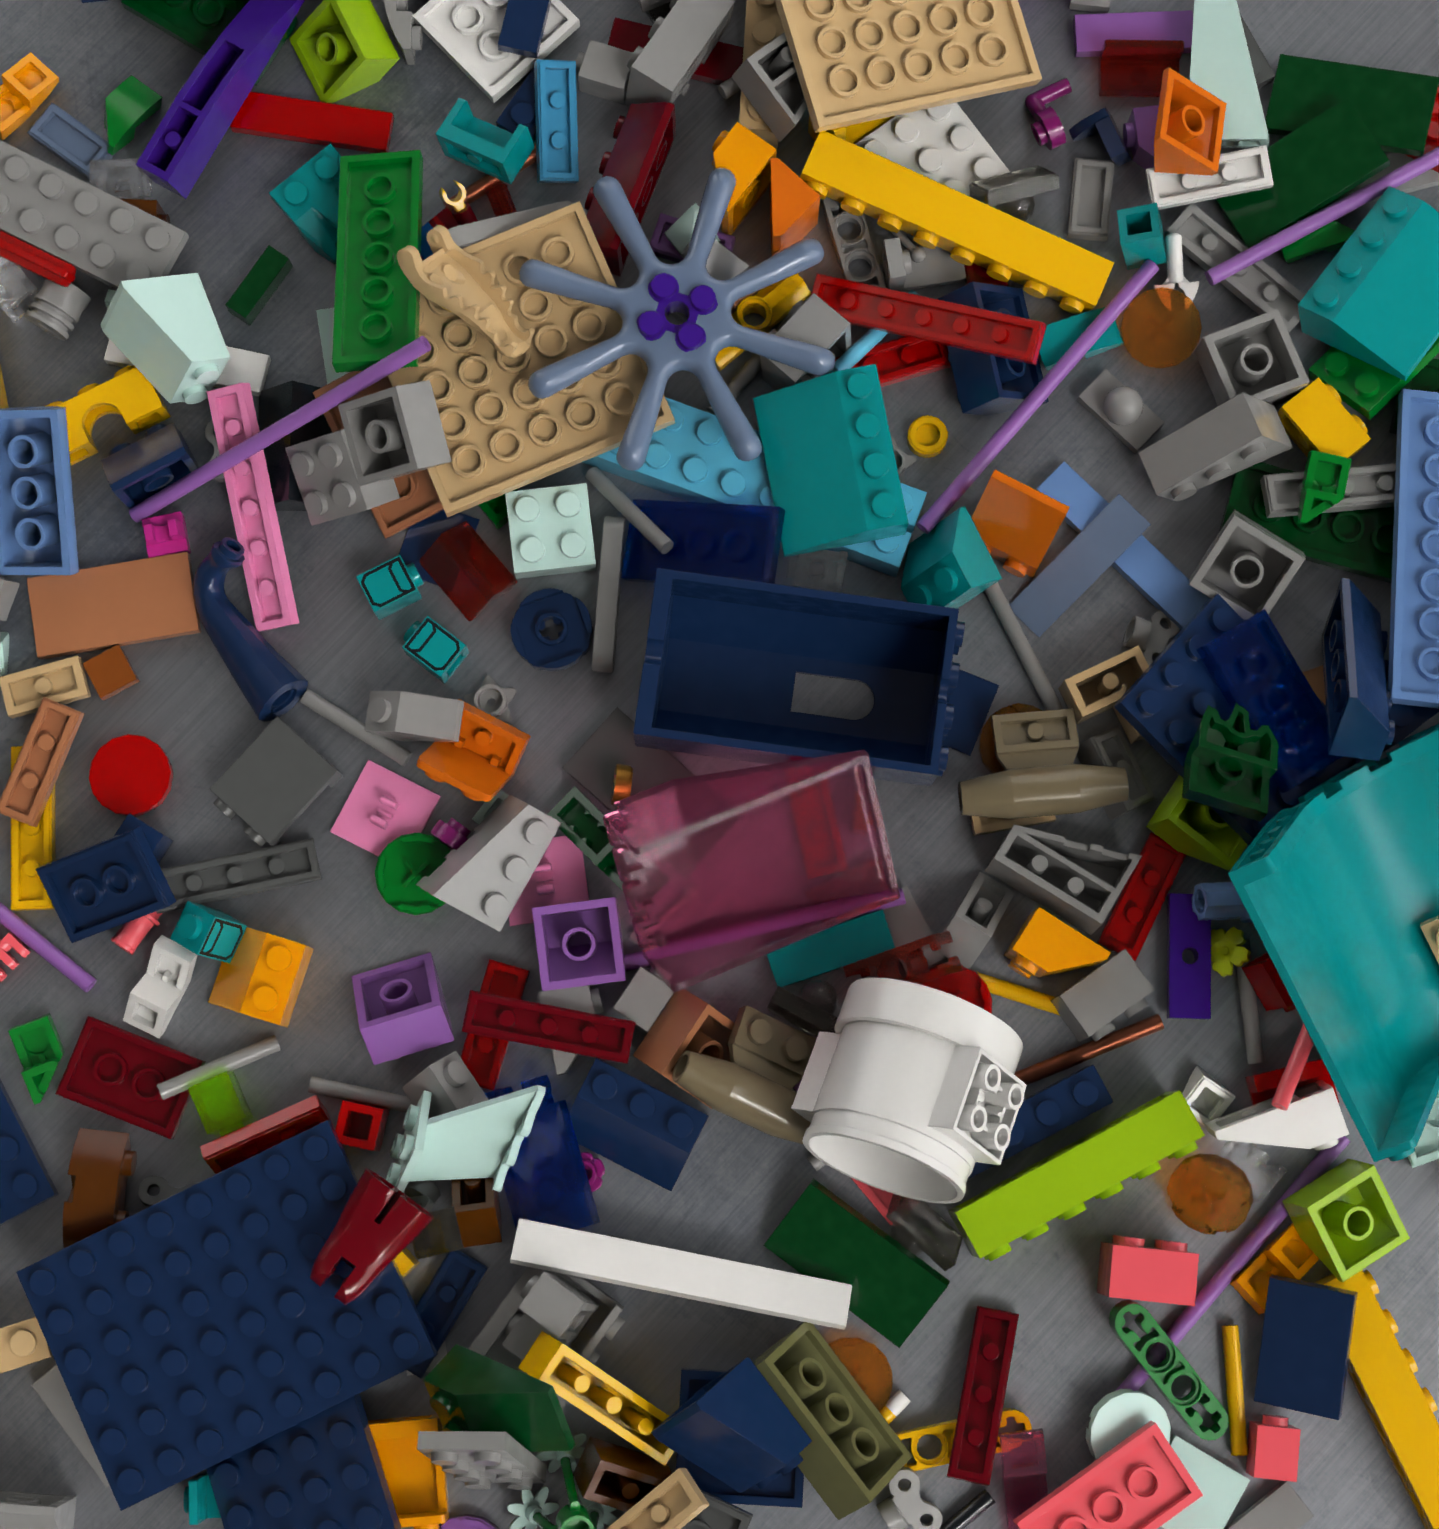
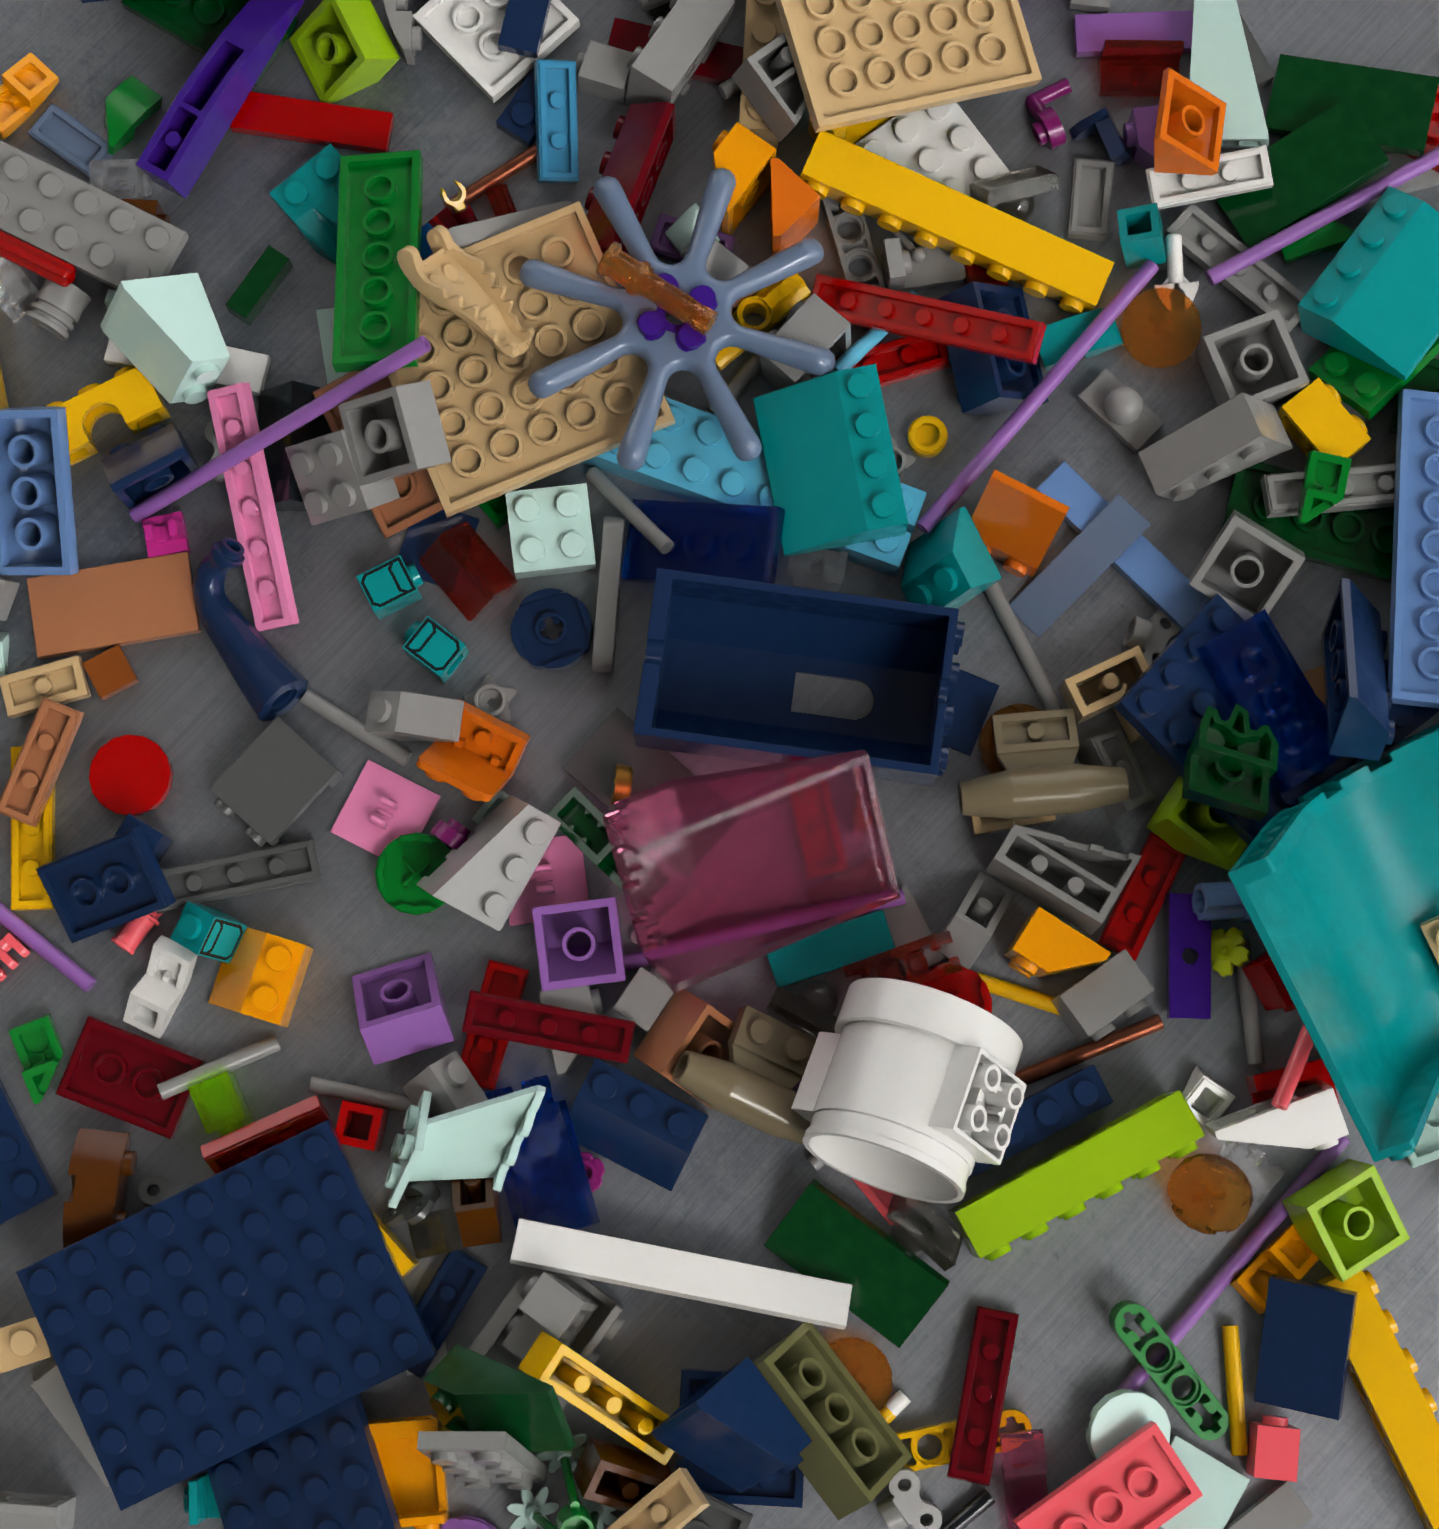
dark red piece [310,1168,434,1305] -> none
teal panel [436,98,535,184] -> none
coral brick [1097,1235,1199,1306] -> none
none -> clear orange pin [596,242,718,336]

